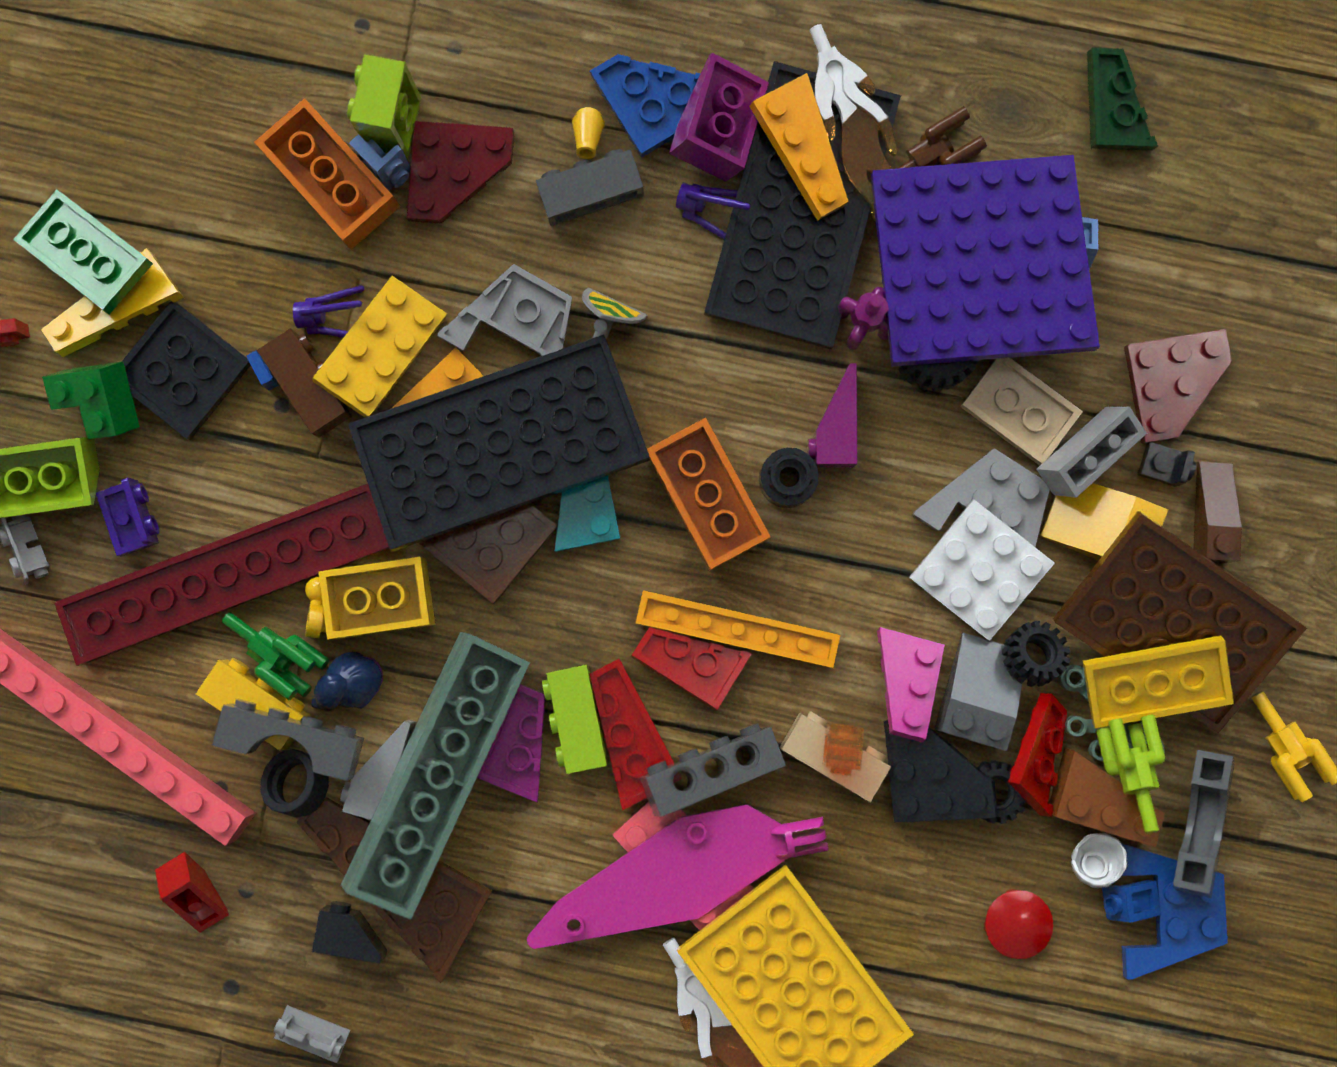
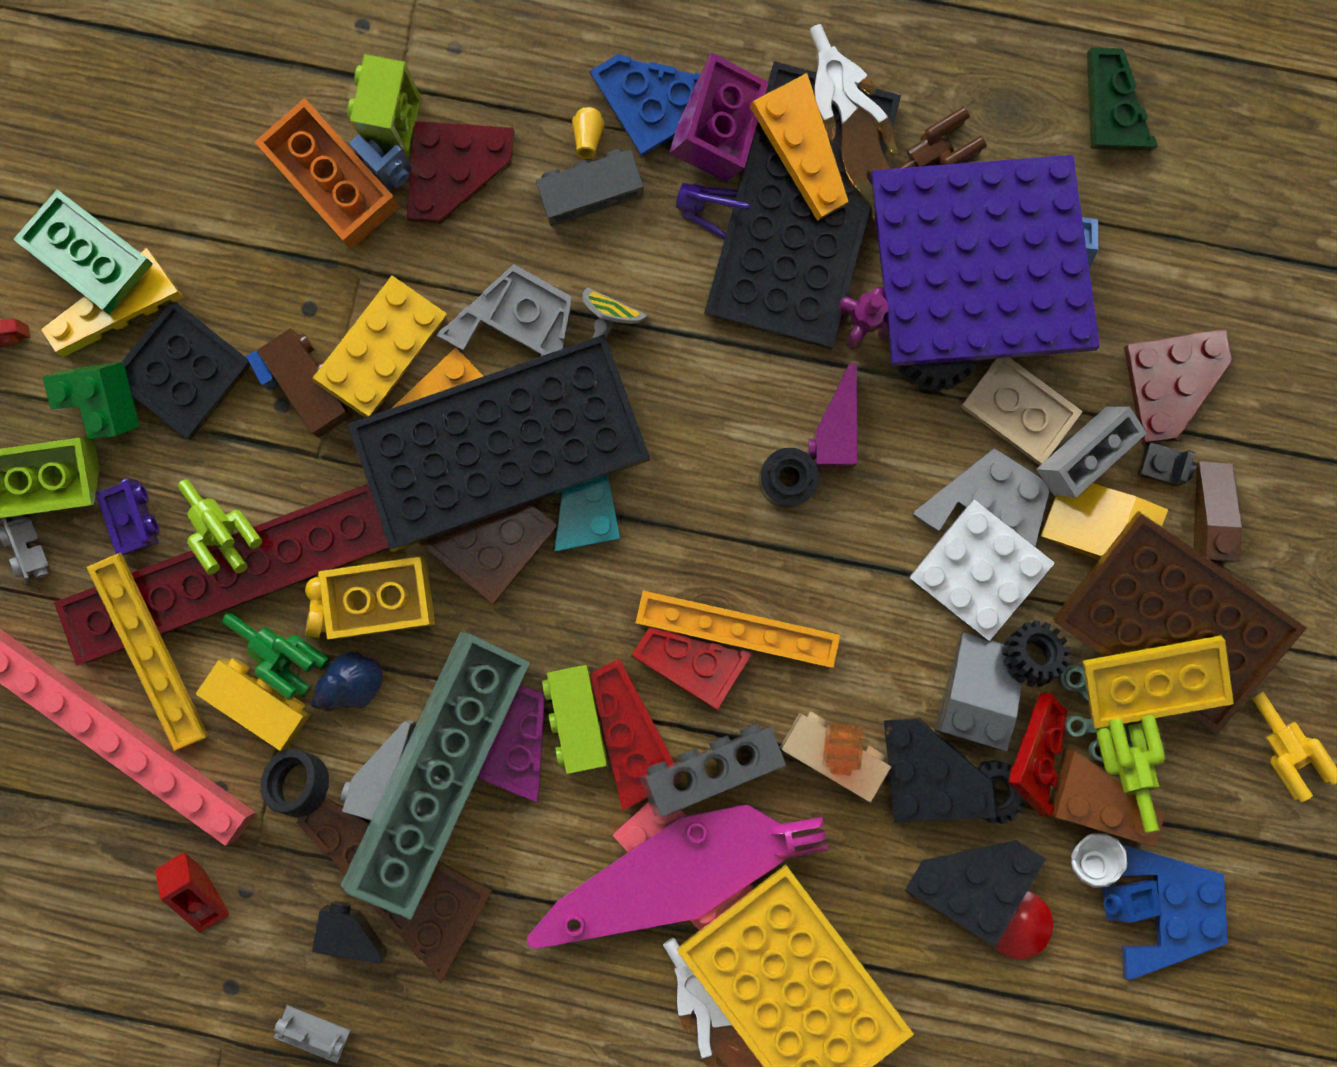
dark grey arch [212,699,364,781] -> none
dark purple plant [293,286,365,338] -> none
orange brick [647,418,771,571] -> none
dark pink wing [877,627,945,743] -> none
dark grey arch [1173,750,1235,898] -> none
none -> yellow tile [86,552,208,751]
none -> lime plant [178,479,262,575]
none -> black plate [904,840,1046,948]

